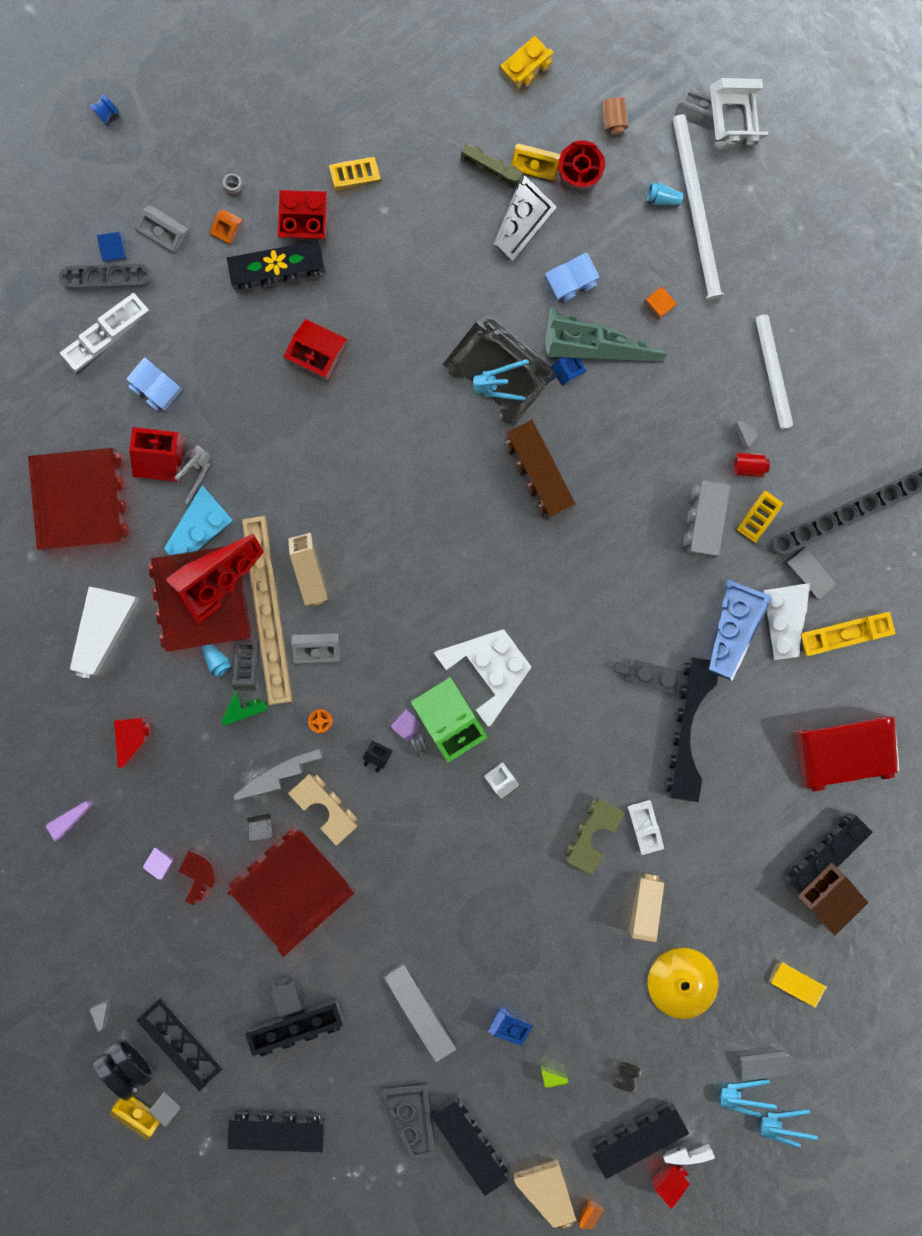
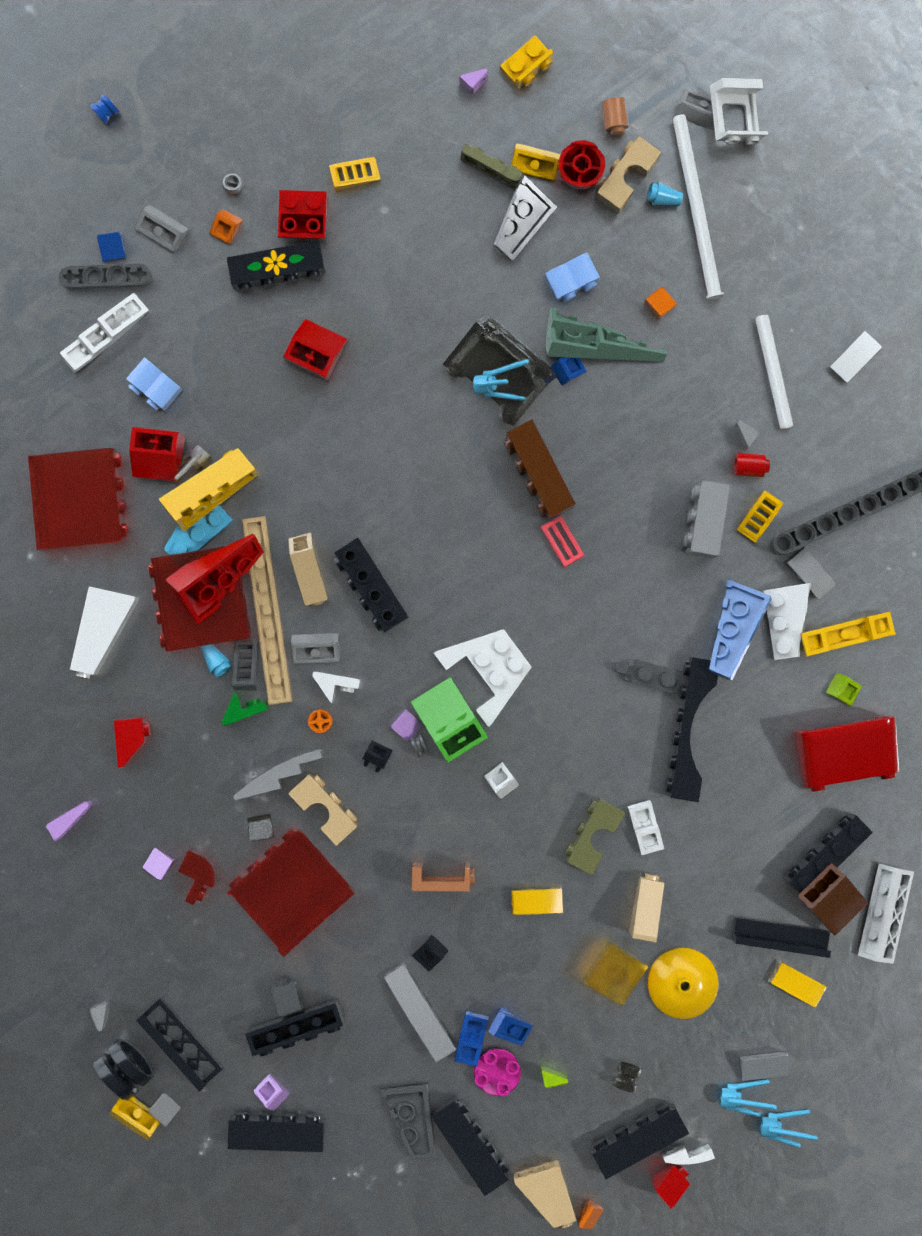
none -> yellow wedge [159,448,258,533]
none -> lavender slope [253,1074,290,1110]
none -> white slope [313,671,361,703]
none -> black brick [334,538,409,633]
none -> nougat panel [412,862,475,892]
none -> black slope [412,935,448,971]
none -> blue slope [454,1011,489,1067]
none -> lavender slope [459,69,488,94]
none -> dark pink dish [474,1049,521,1096]
none -> yellow slope [511,888,563,915]
none -> coral tile [541,515,585,568]
none -> clear yellow slope [583,939,649,1005]
none -> tan arch [596,136,662,214]
none -> black fence [732,917,831,958]
none -> lime slope [826,673,862,707]
none -> white slope [830,331,882,383]
none -> white fence [858,863,914,964]

